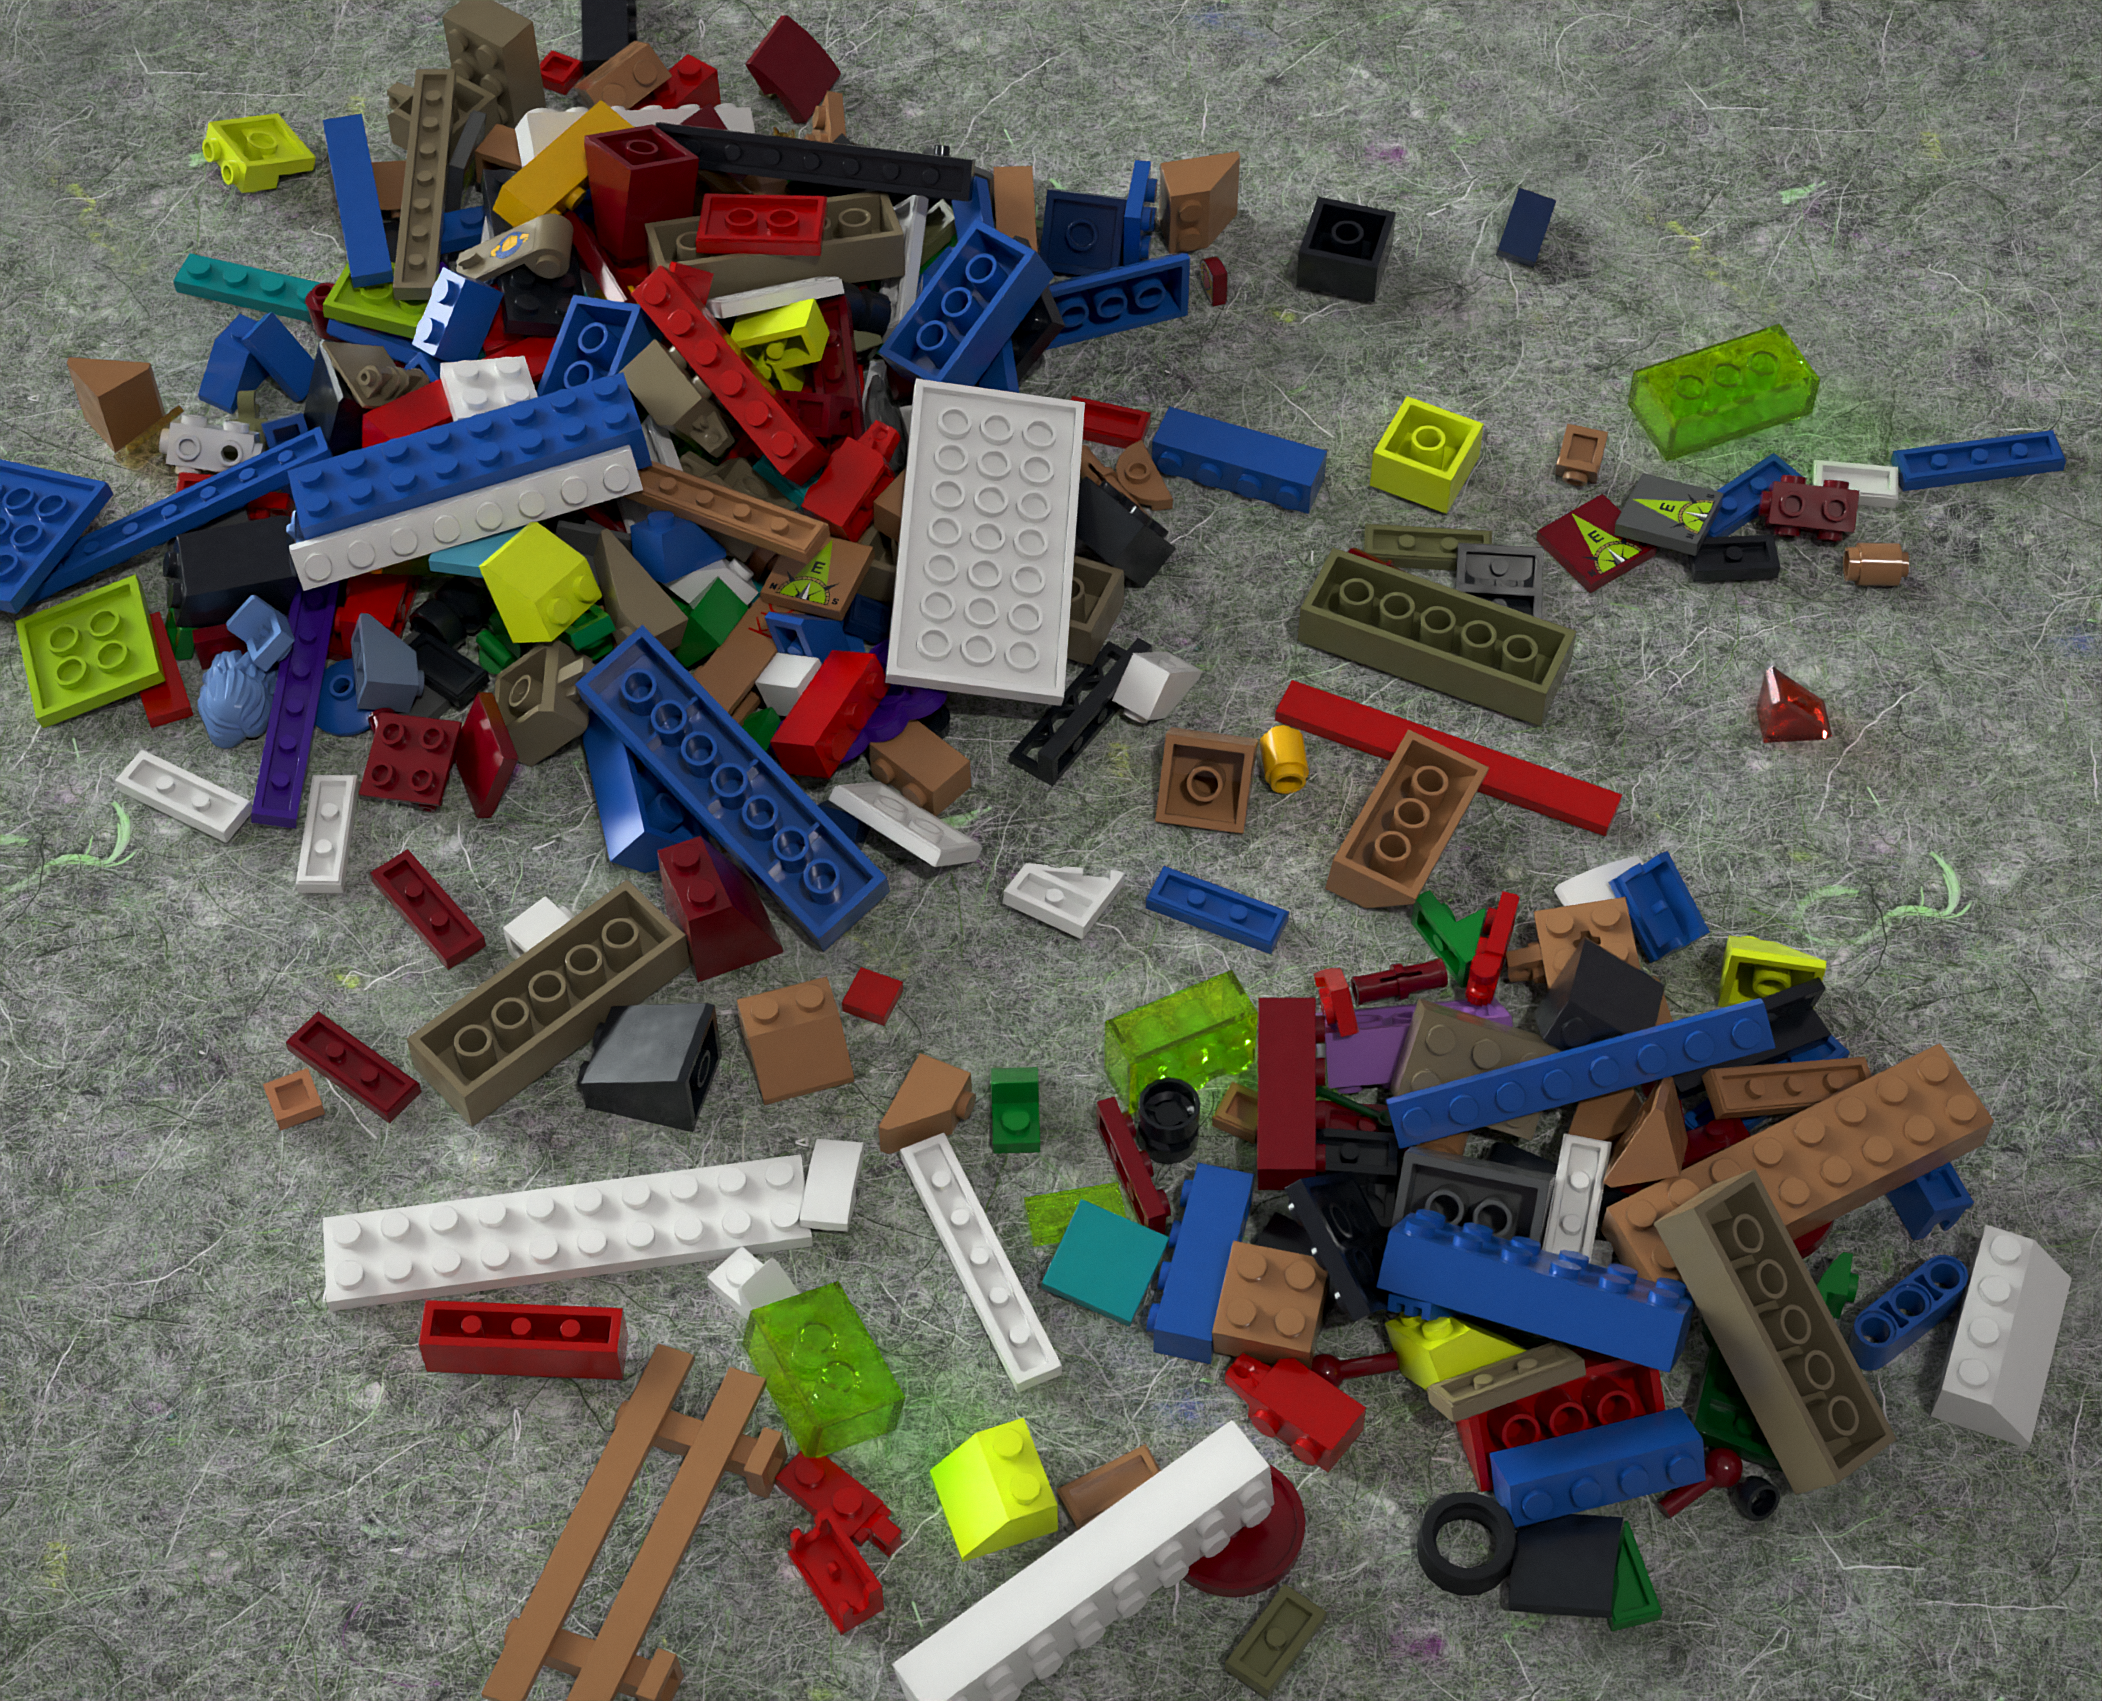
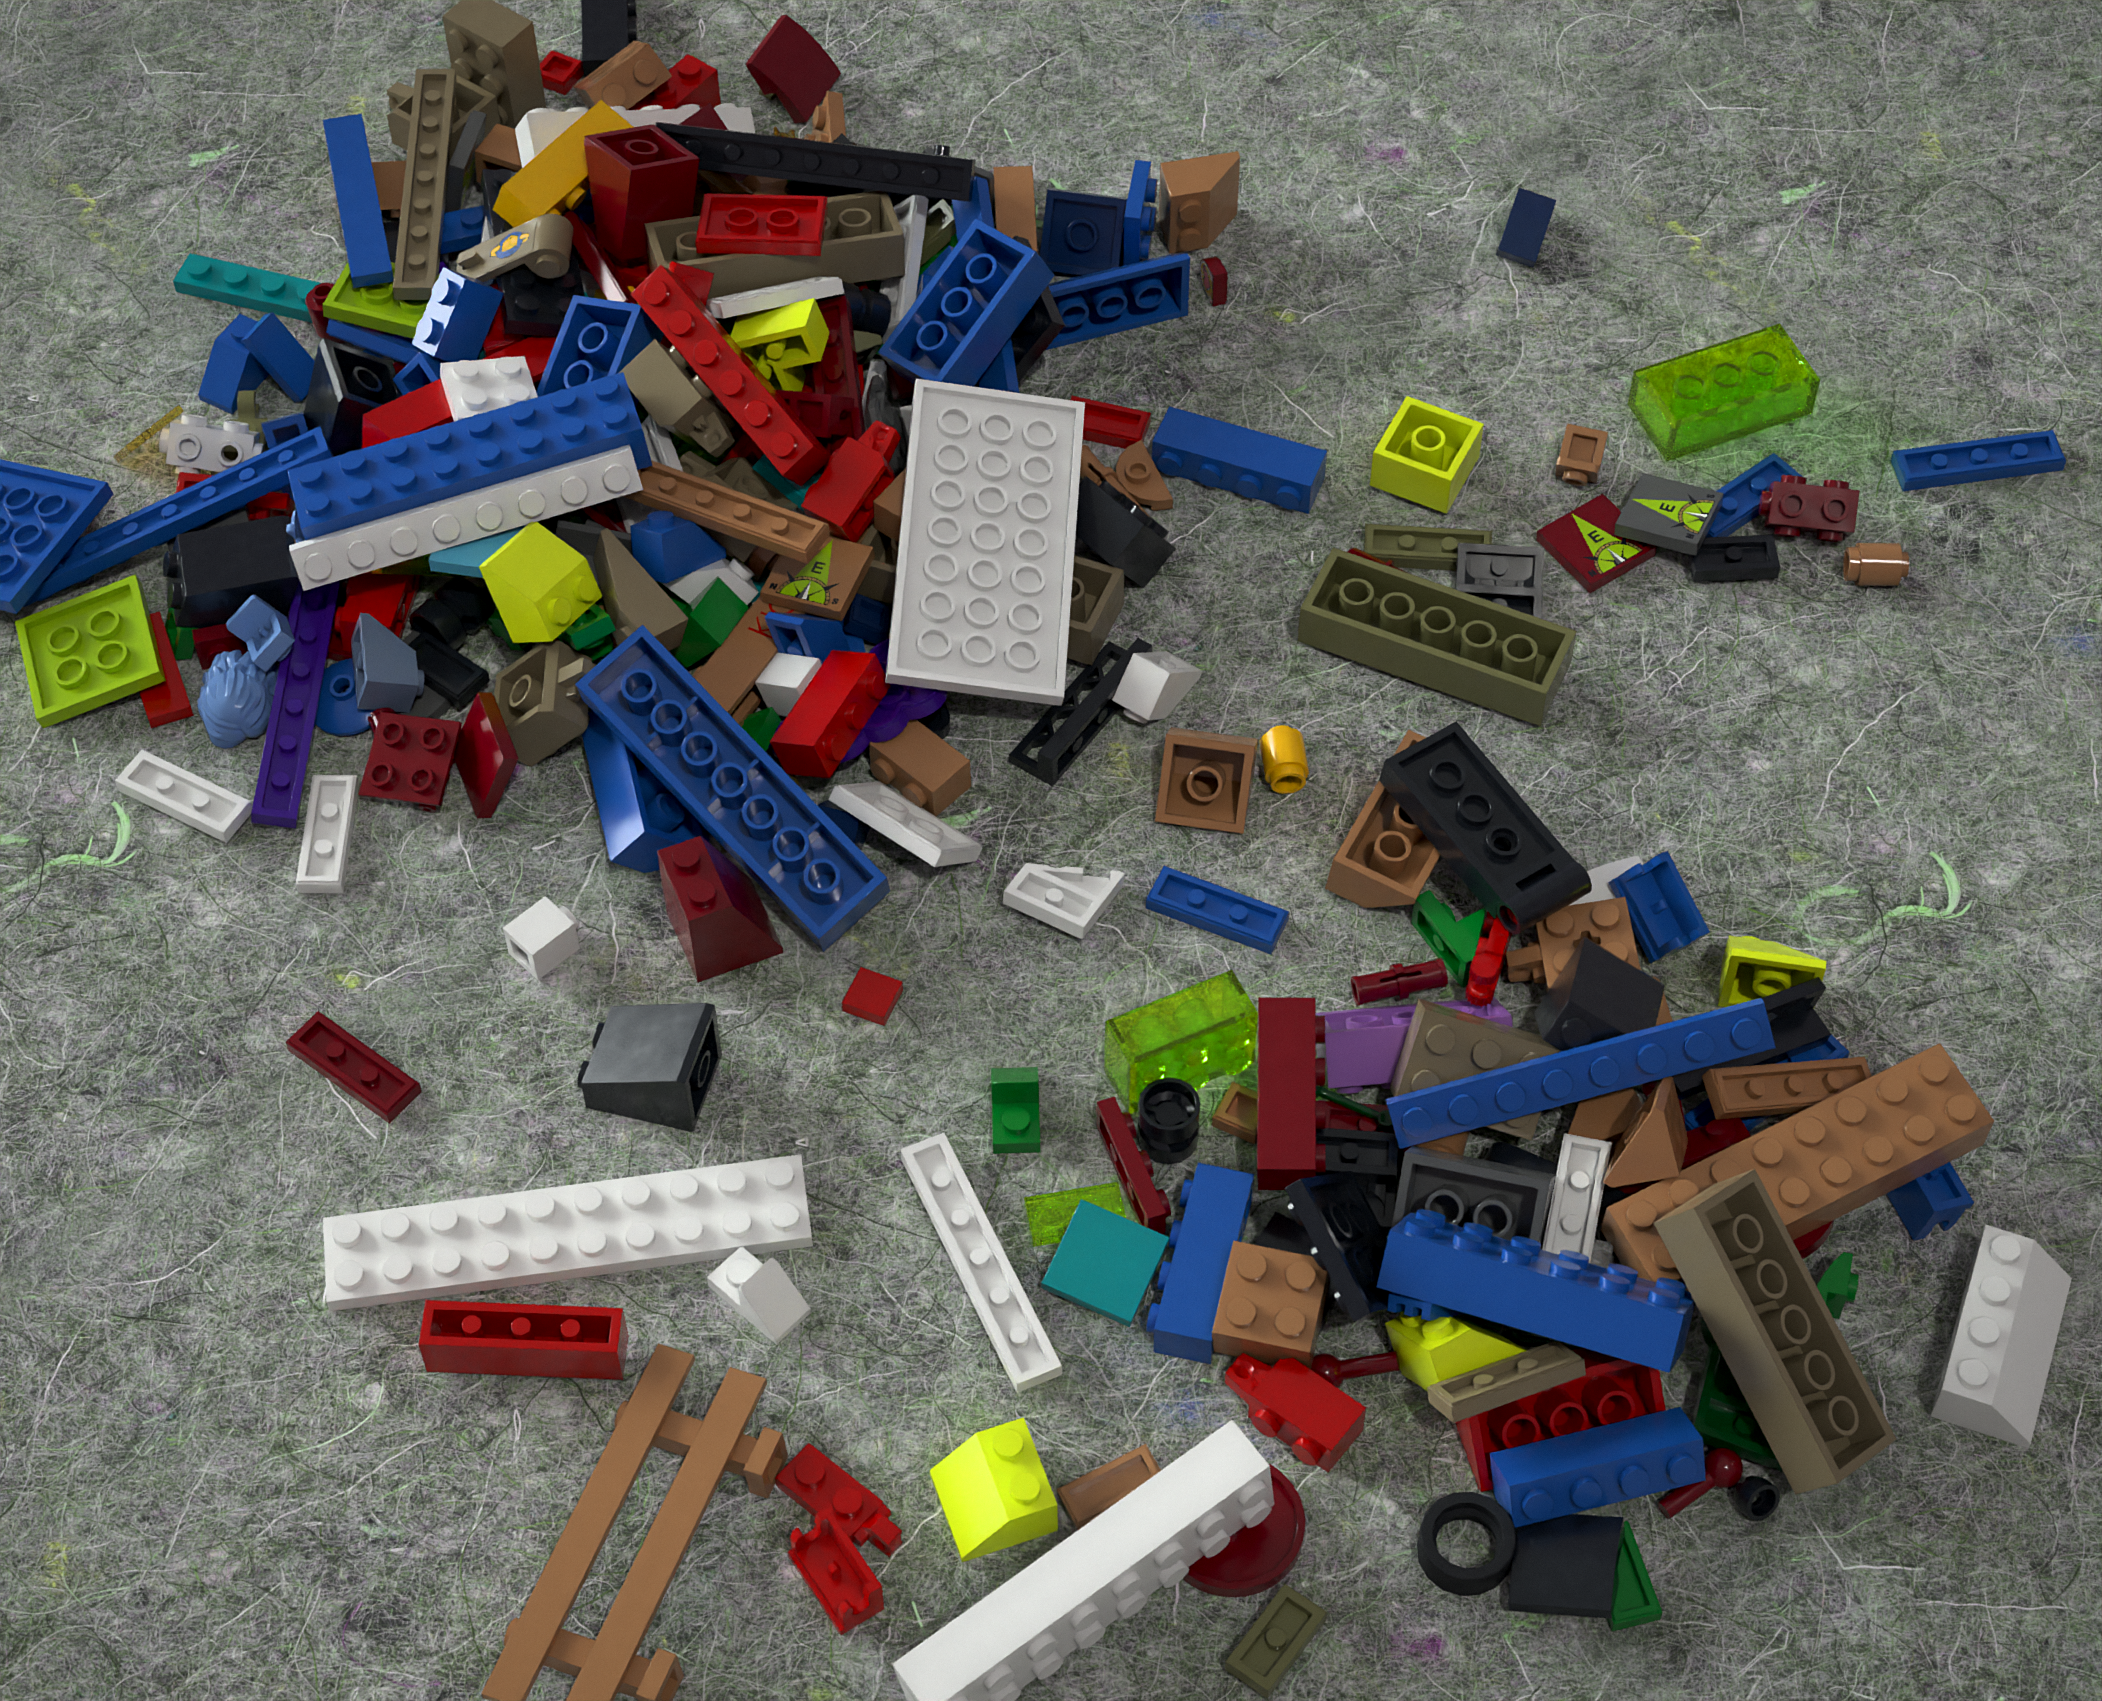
medium nougat slope [67,357,167,453] -> none
neon yellow plate [202,113,316,193] -> none
nougat plate [263,1068,325,1131] -> none
dark tan hinge [322,341,430,409] -> none
dark red plate [370,849,486,970] -> none
dark tan brick [406,879,690,1127] -> none
green plate [476,630,522,676] -> none
medium nougat slope [737,976,854,1105] -> none
clear neon green brick [742,1281,906,1459] -> none
white slope [800,1139,864,1232] -> none
medium nougat slope [878,1053,976,1154] -> none
red tile [1275,680,1623,836] -> none
black brick [1296,197,1396,302] -> none
red hinge [1314,967,1359,1037] -> none
clear red slope [1756,666,1832,743] -> none
white tile [1811,460,1898,508] -> none
blue beam [1847,1255,1969,1371] -> none
none -> black hinge [1379,721,1592,935]

